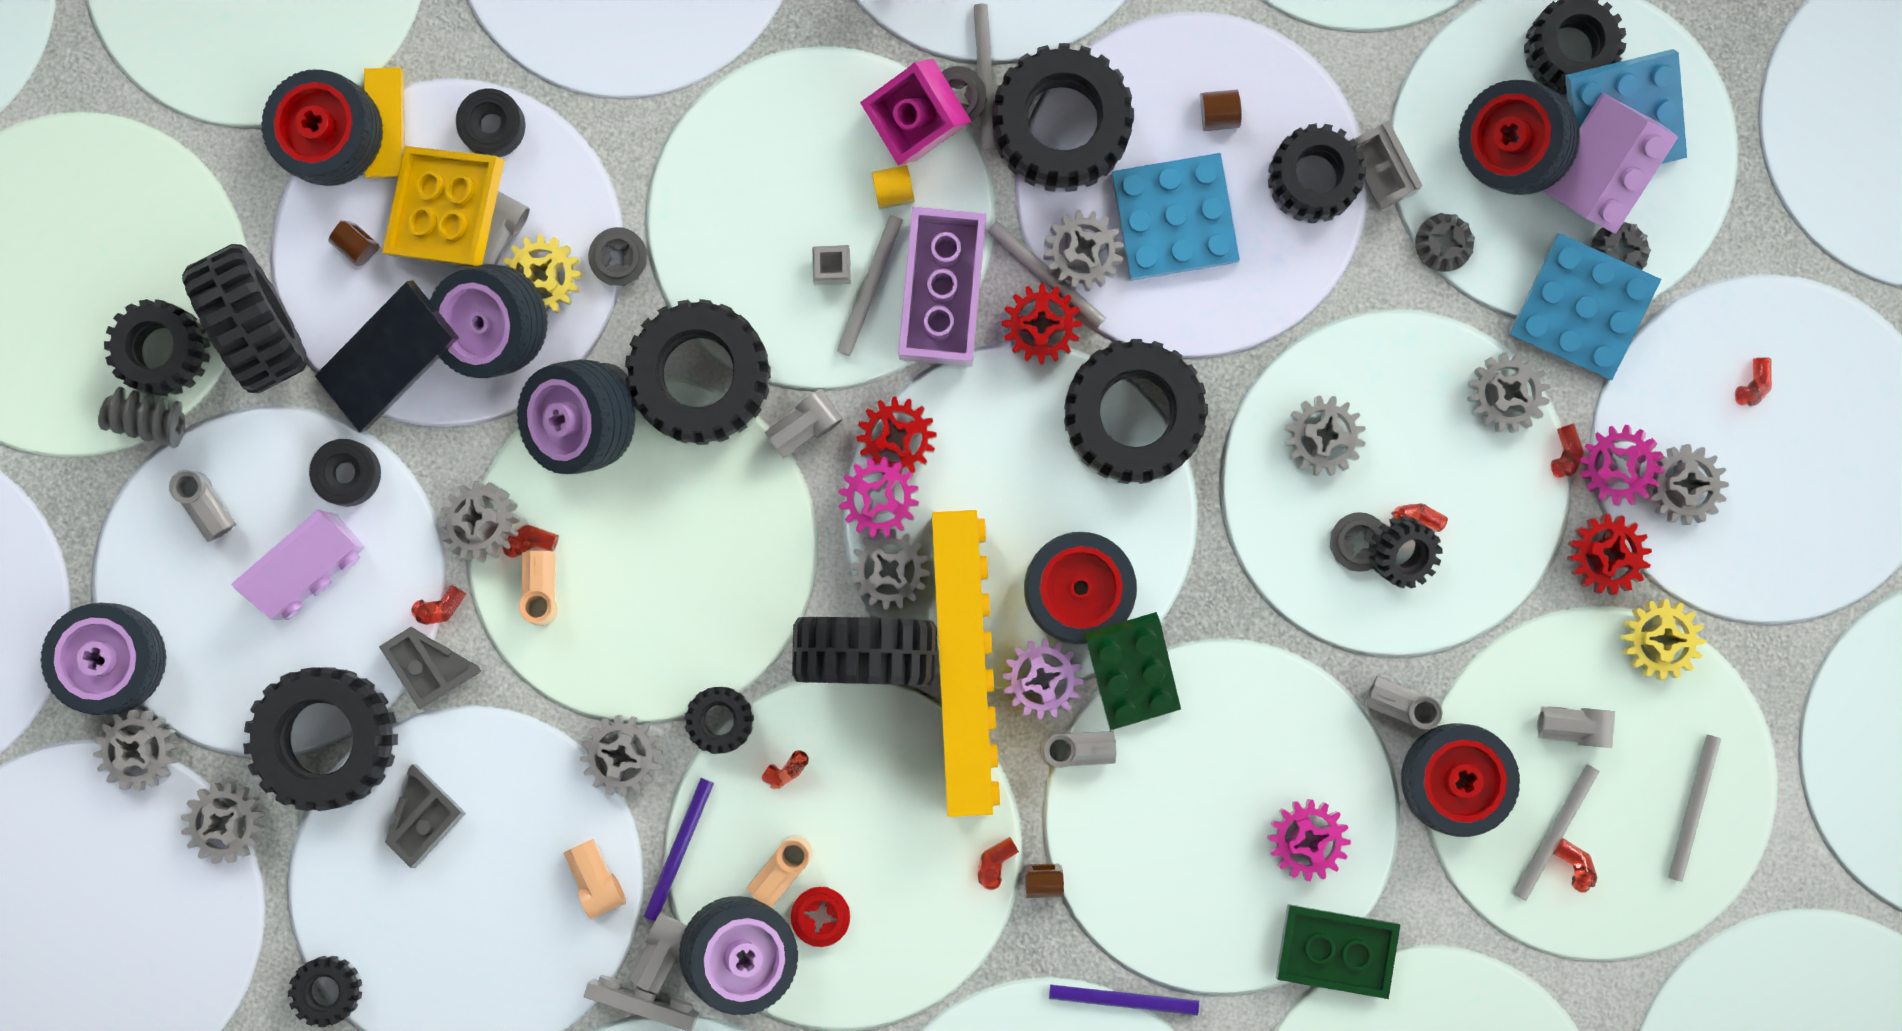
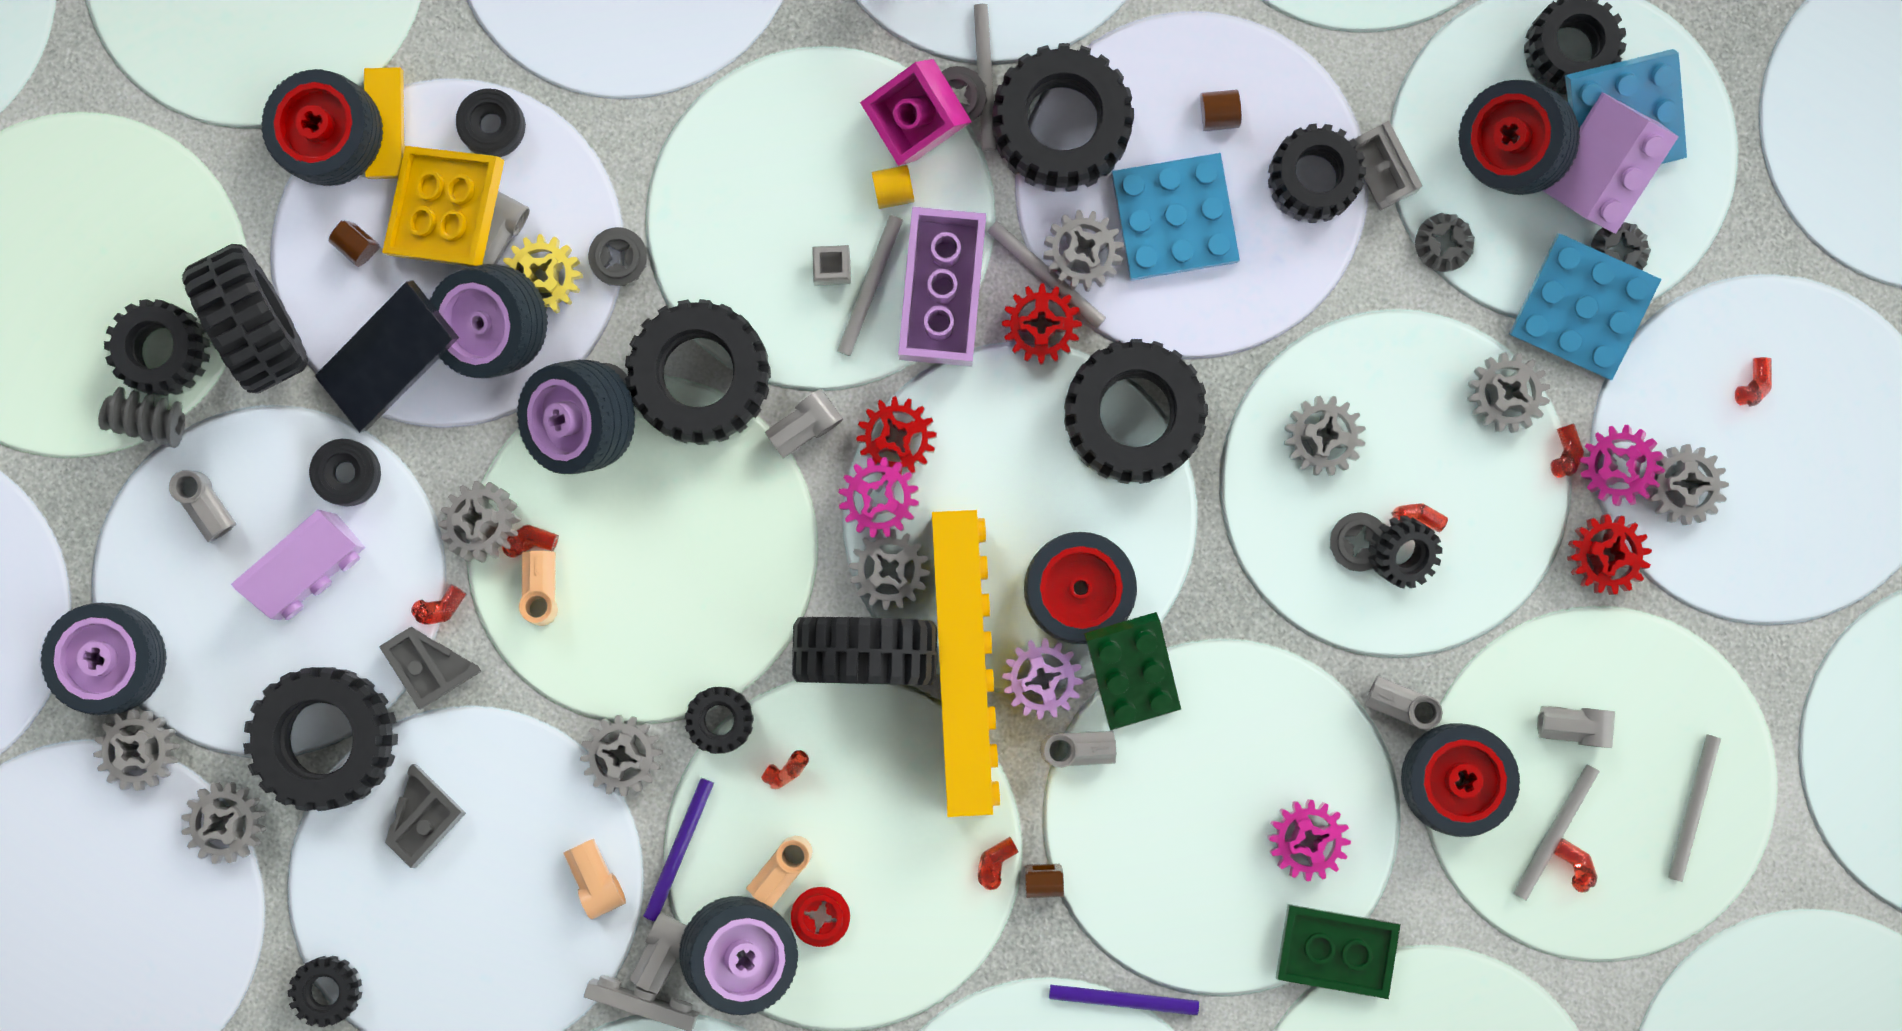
light yellow gear [1620,599,1706,680] -> none

